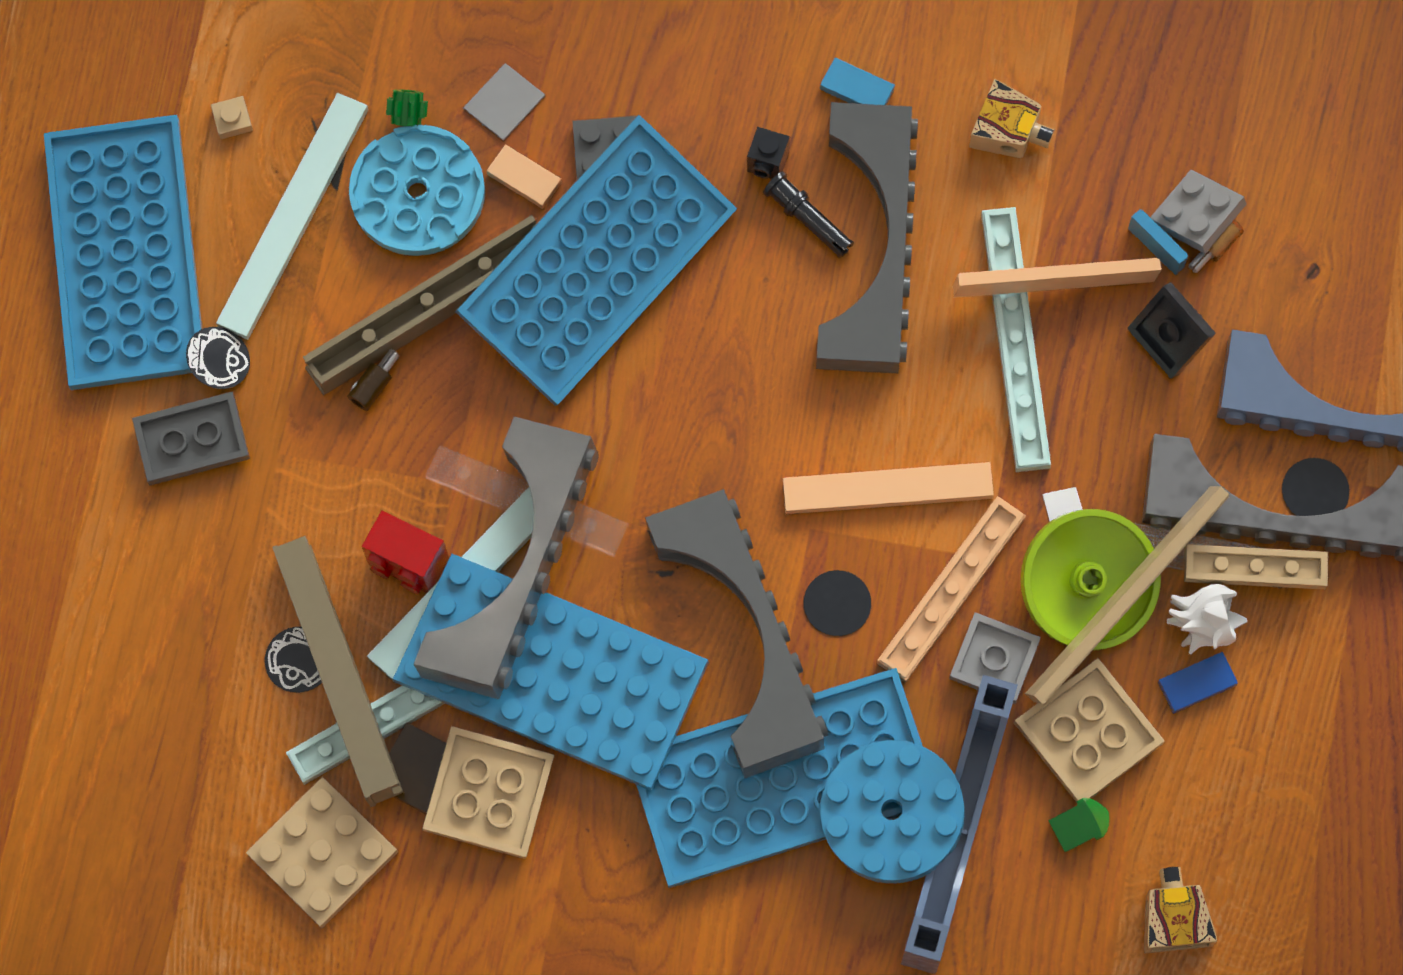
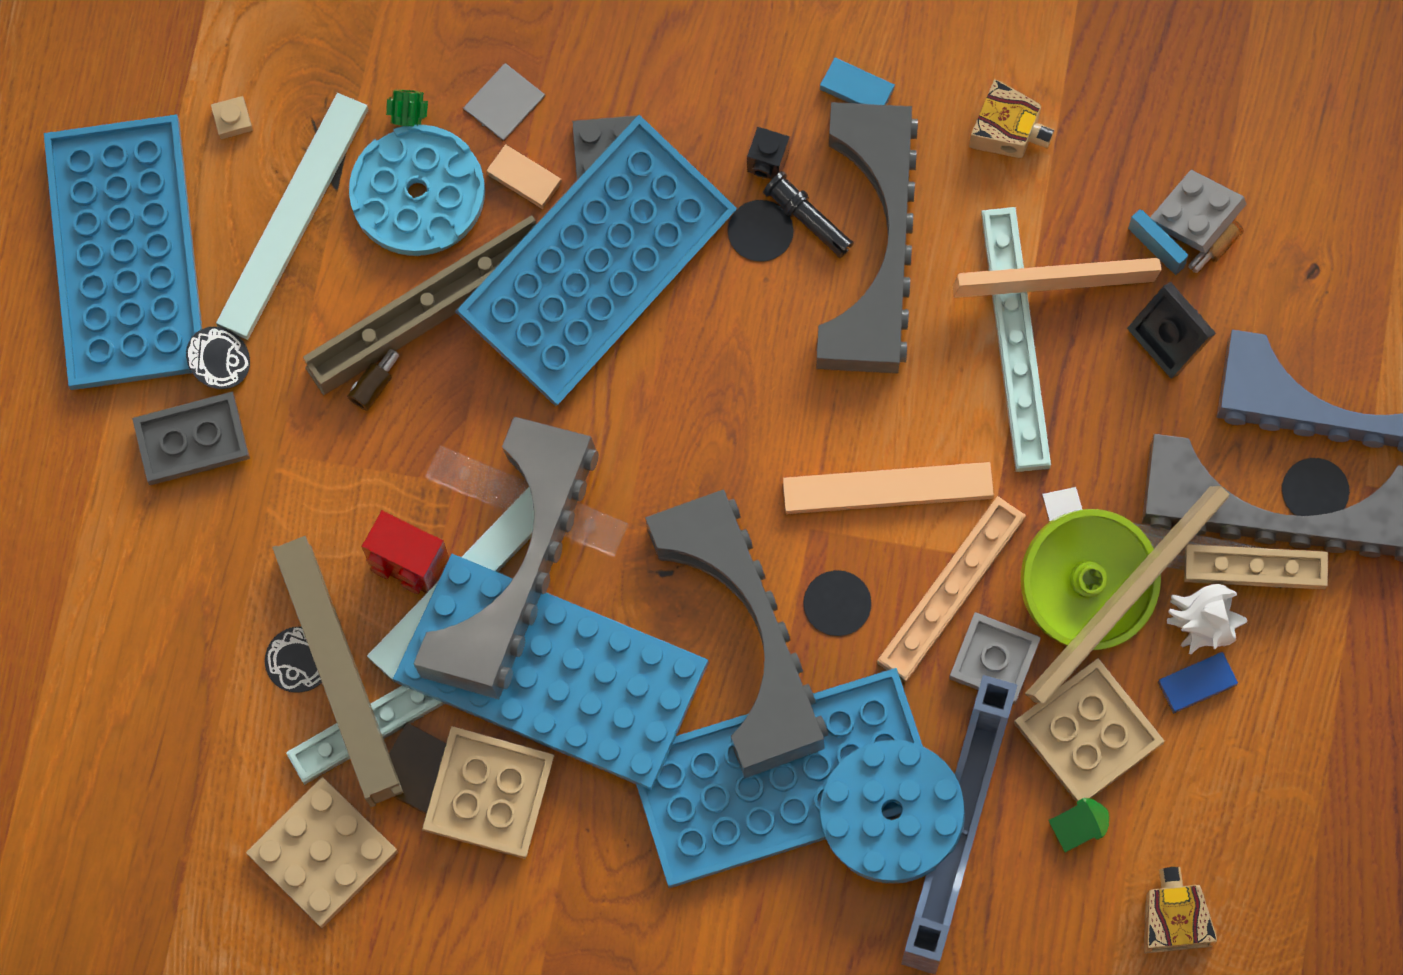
none -> black sticker [728,200,793,262]

